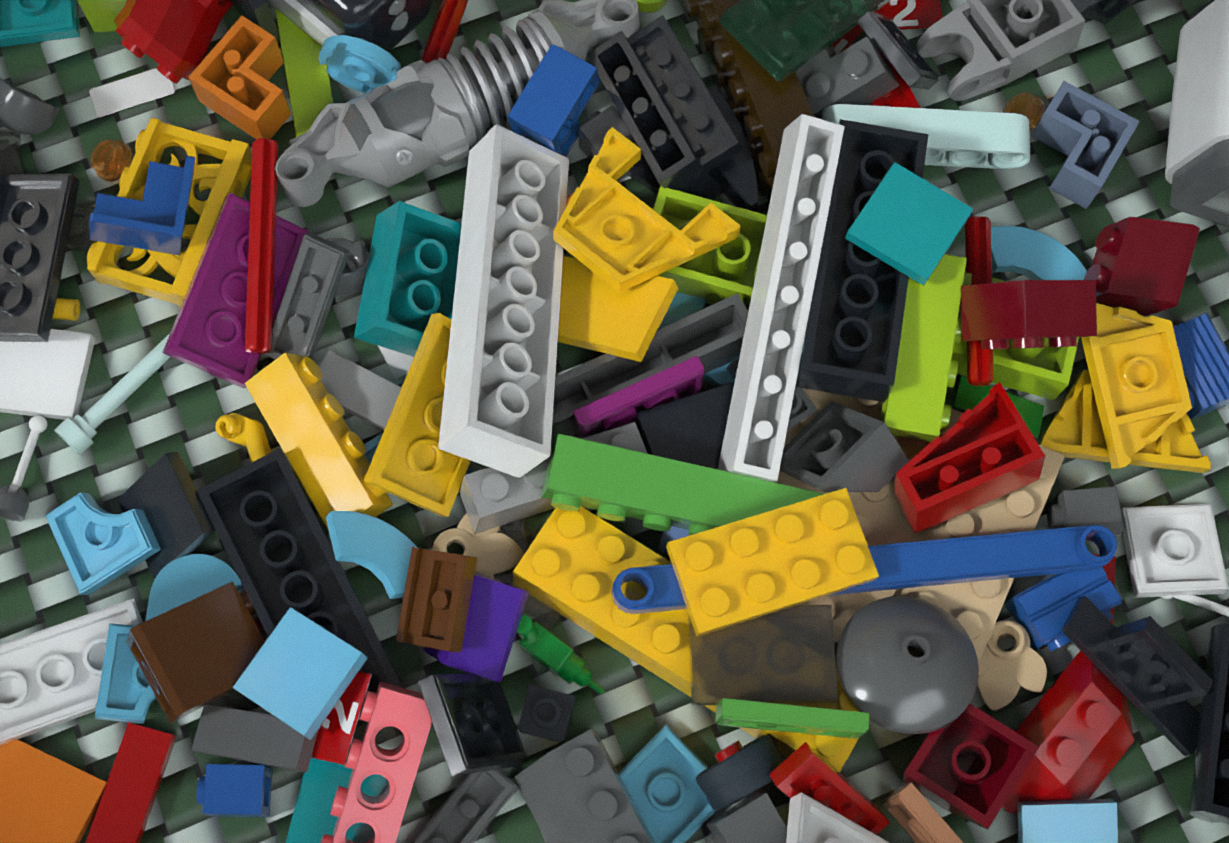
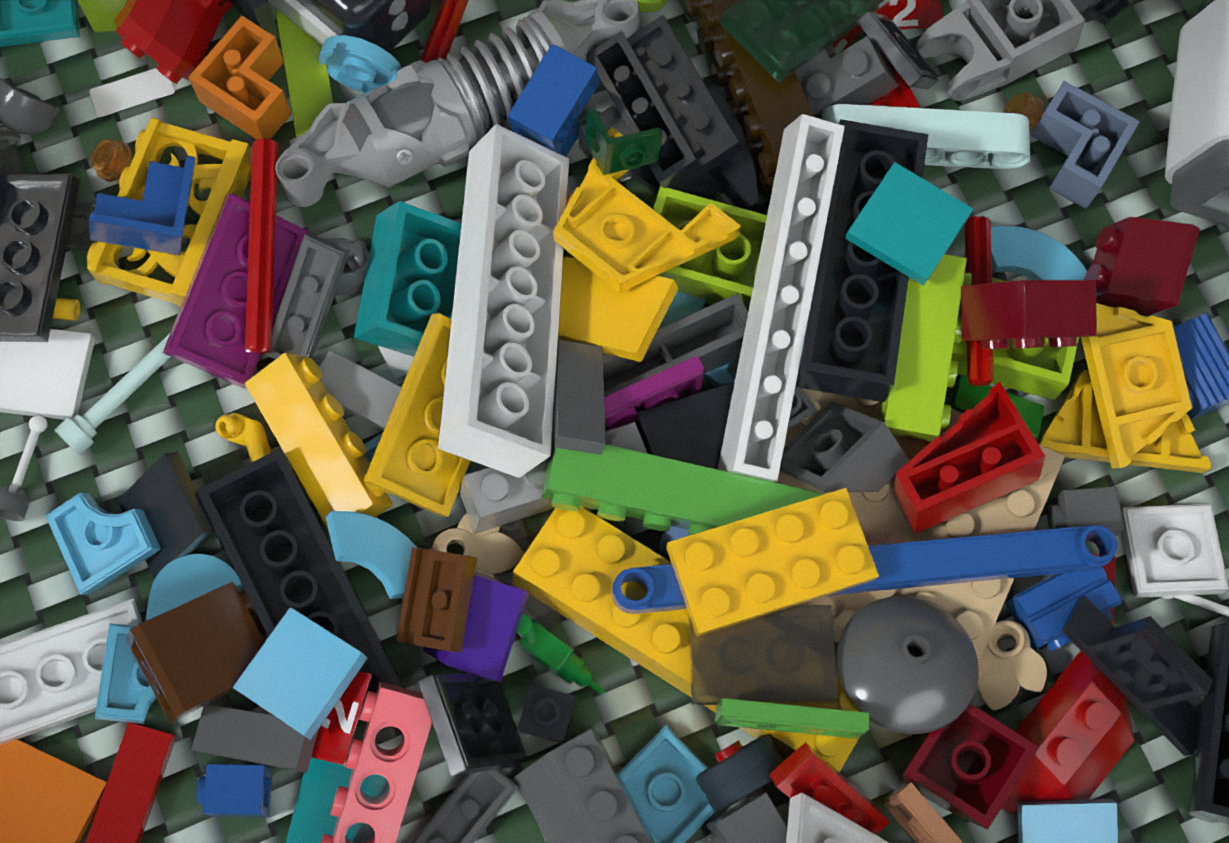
none -> dark grey tile [555,340,606,455]
none -> dark green bracket [585,109,663,175]

